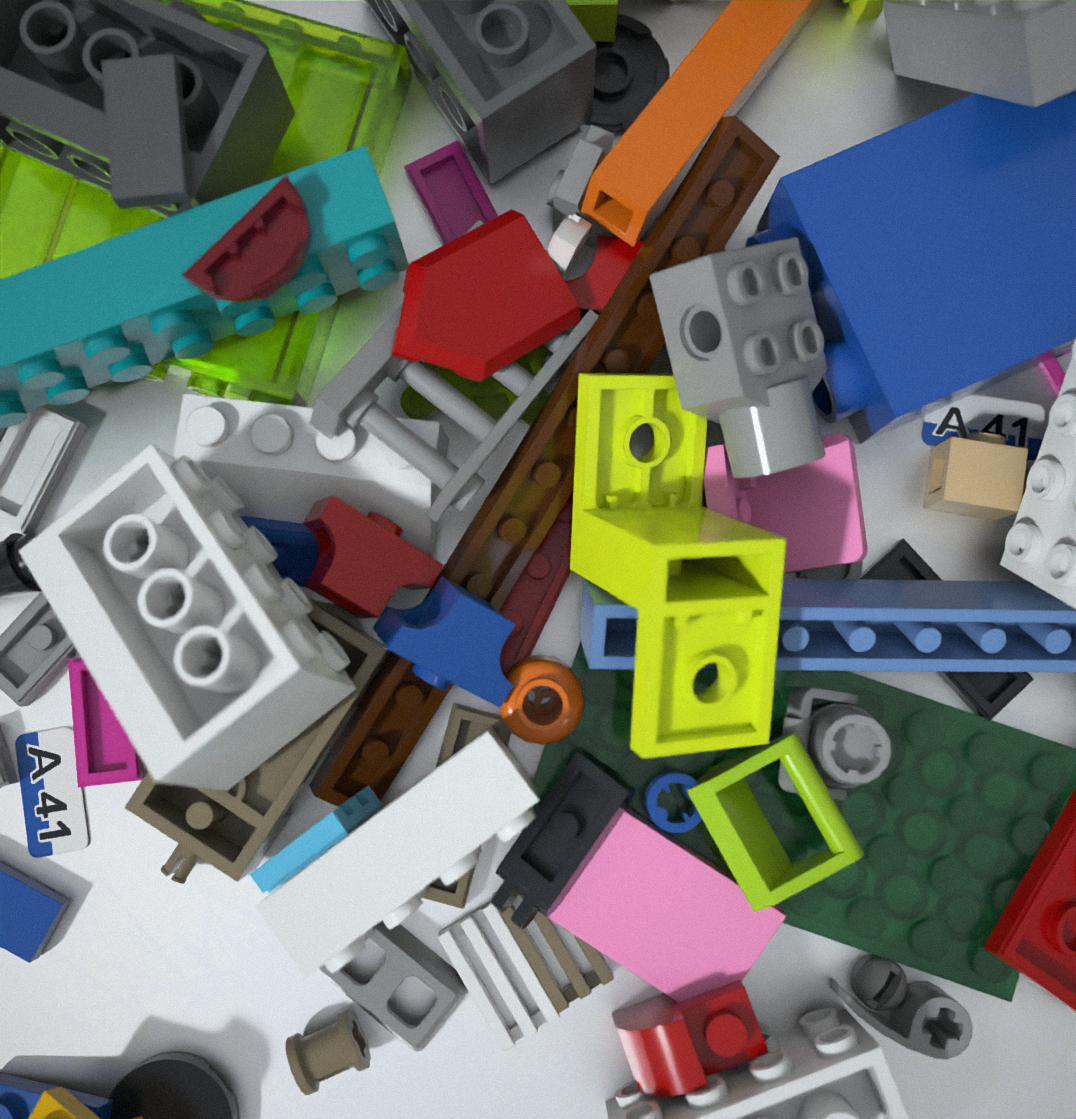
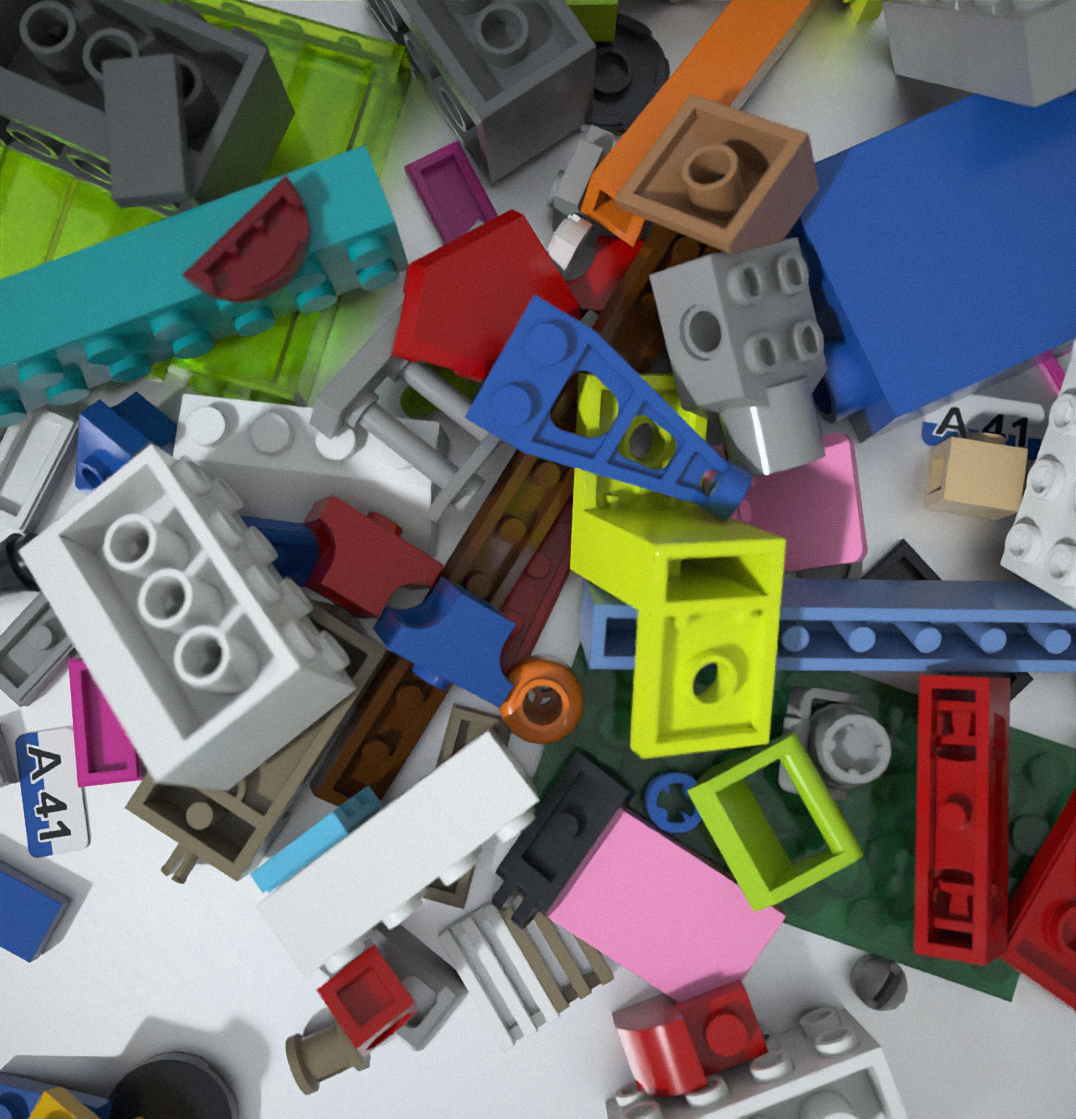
light grey panel [830,978,973,1059] -> none
none -> blue brick [75,391,178,496]
none -> red brick [316,945,419,1058]
none -> blue plate [464,295,753,522]
none -> medium nougat slope [614,94,819,254]
none -> red brick [914,675,1010,966]

